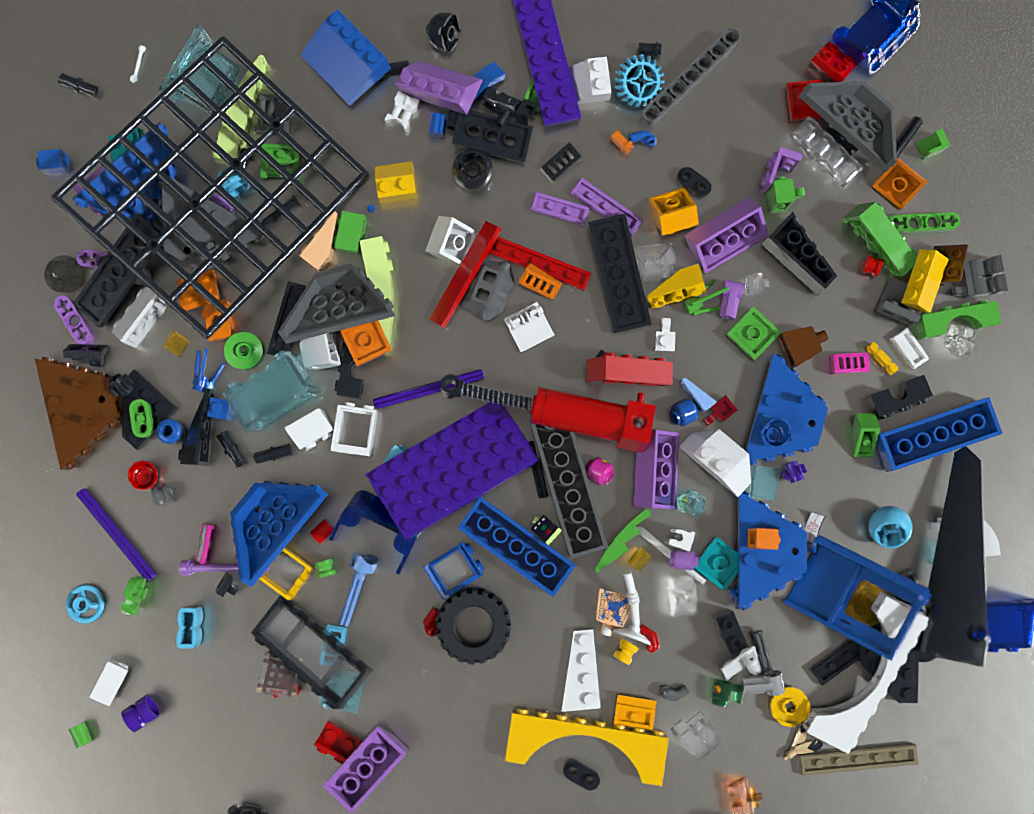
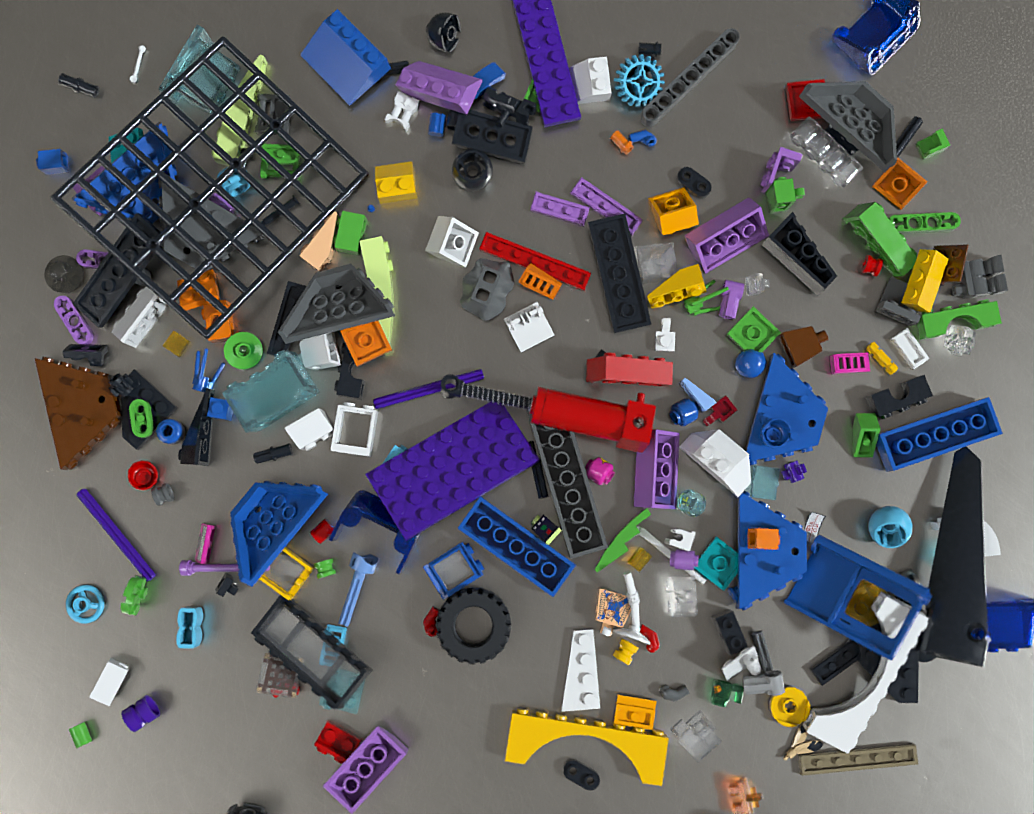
black pin [216,430,247,469] -> none
red tile [429,221,502,328] -> none
black slope [541,142,583,182] -> none
red plate [810,41,858,82] -> none
none -> blue hair [735,349,767,378]

